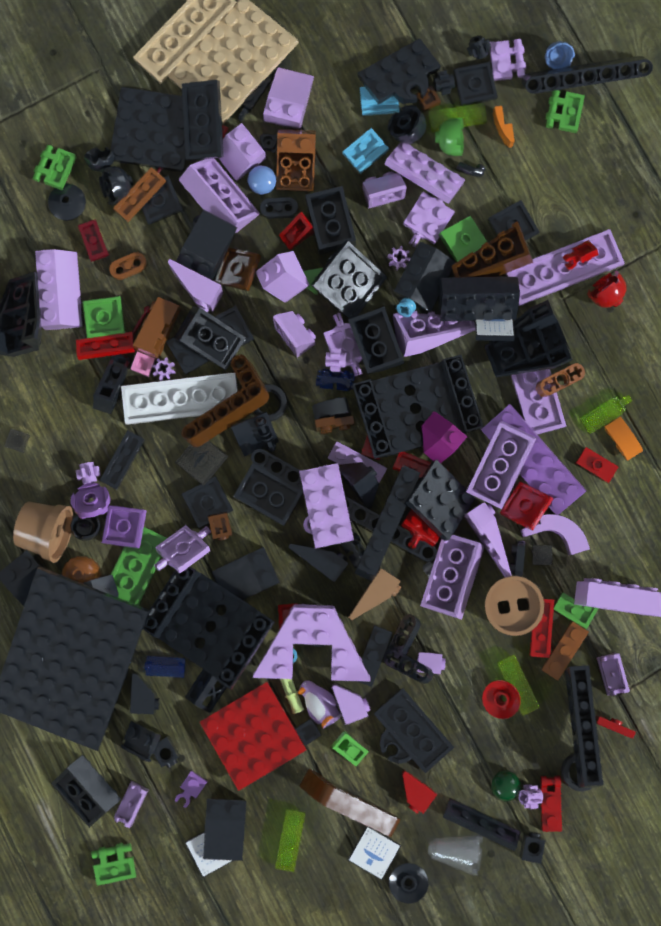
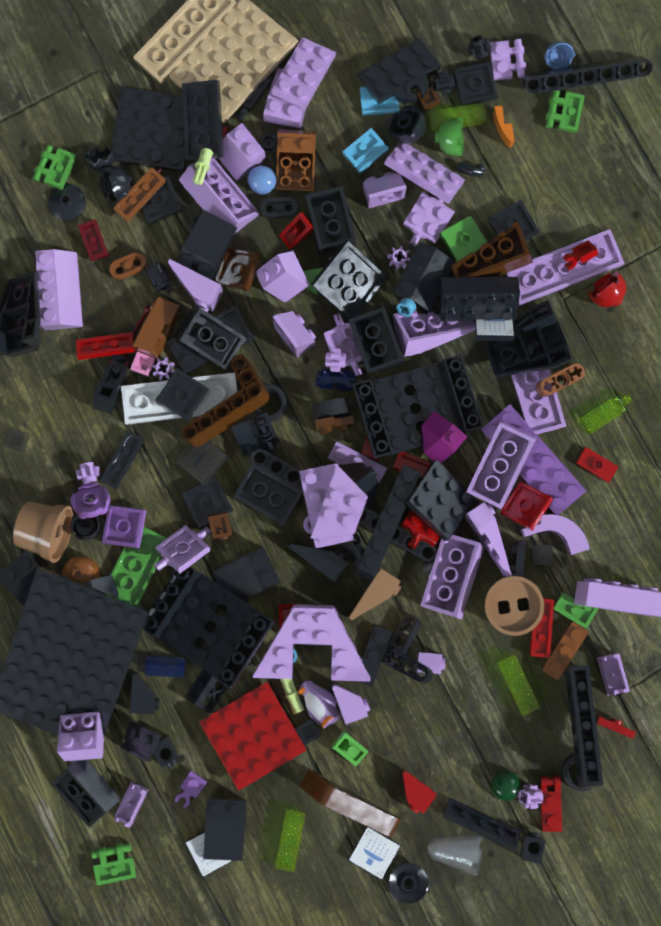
bright green plate [82,296,125,338] -> none
black plate [373,688,454,773] -> none
red dish [482,680,521,719] -> none
orange slope [605,416,643,461] -> none
none -> lavender slope [57,712,104,762]
none -> black brick [145,262,171,292]
none -> black plate [156,368,209,422]
none -> yellowish green axle [193,148,213,185]
none -> lavender plate [271,37,336,109]
none -> lavender wing [311,466,367,539]

